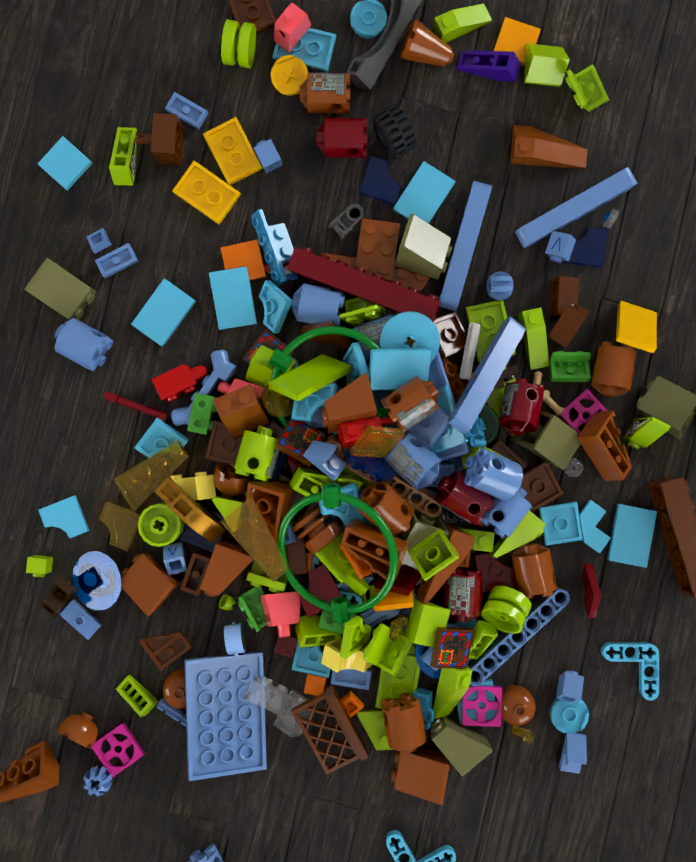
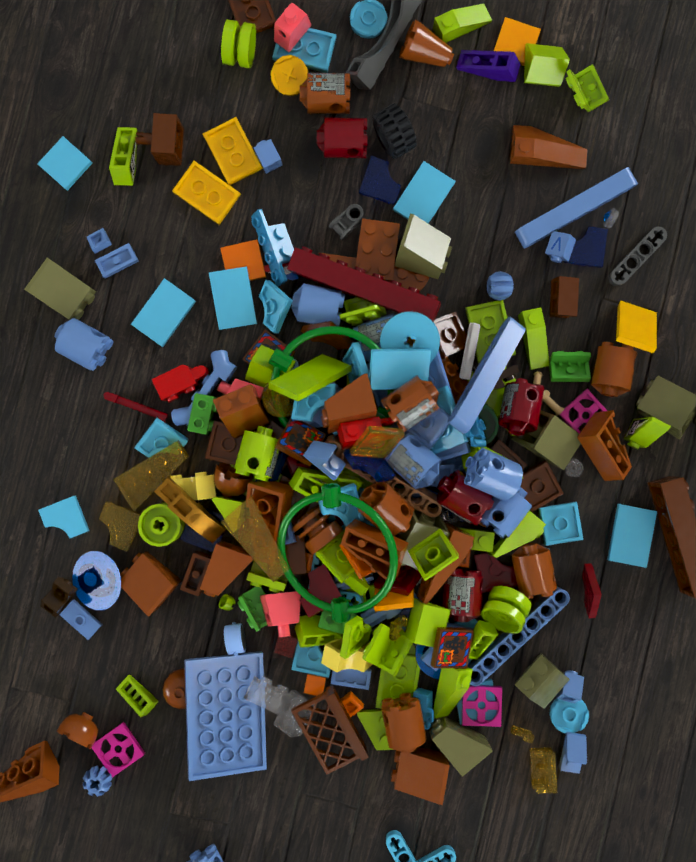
lime plate [26,555,53,577] -> none
reddish brown wing [139,631,193,671] -> none
medium blue axle [157,698,186,727] -> none
medium blue brick [163,542,187,576] -> none
medium blue plate [165,92,208,129] -> none
medium blue beam [439,181,492,311] -> none
dark orange cylinder [501,685,536,726] -> none
reddish brown hinge [548,302,590,348] -> none
medium azure tile [579,500,611,553] -> none
medium azure beam [601,642,659,701] -> none
none -> olive slope [515,653,570,709]
none -> clear yellow hinge [530,748,557,794]
none -> dark grey beam [608,226,667,286]

